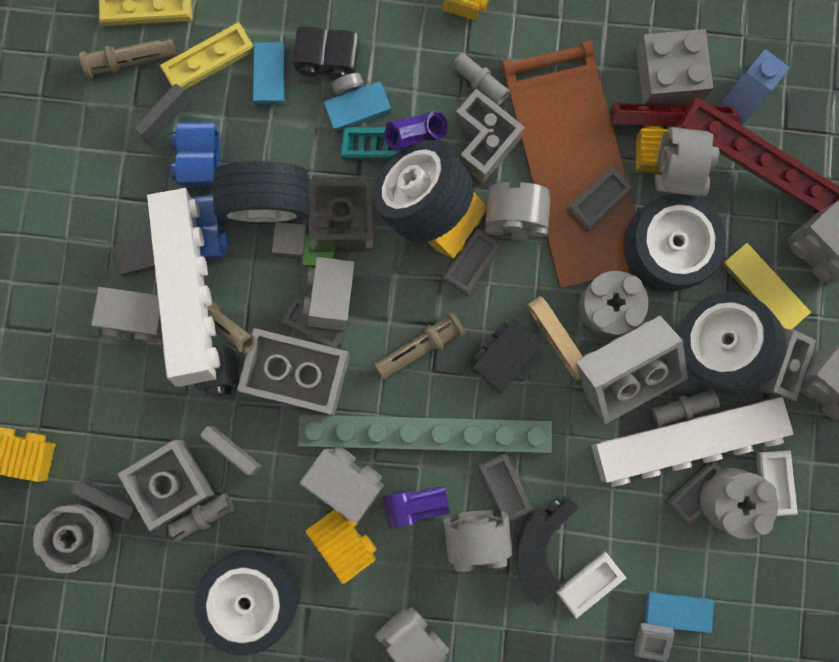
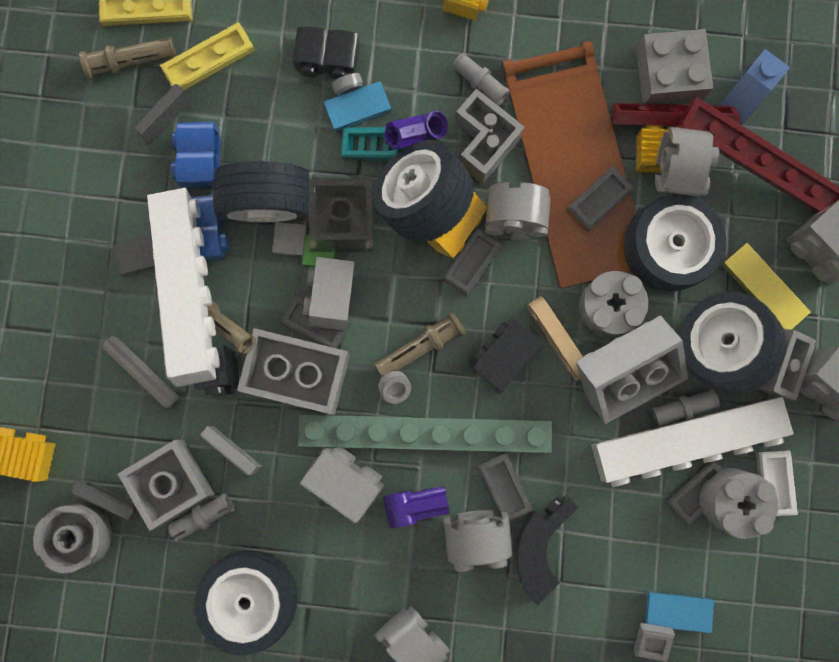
light grey brick [91,287,163,346] -> none
dark azure tile [253,42,286,104] -> none
yellow brick [305,509,377,584] -> none
white tile [555,551,626,619] -> none
none -> light grey axle [102,336,179,408]
none -> light grey tile [378,371,411,404]

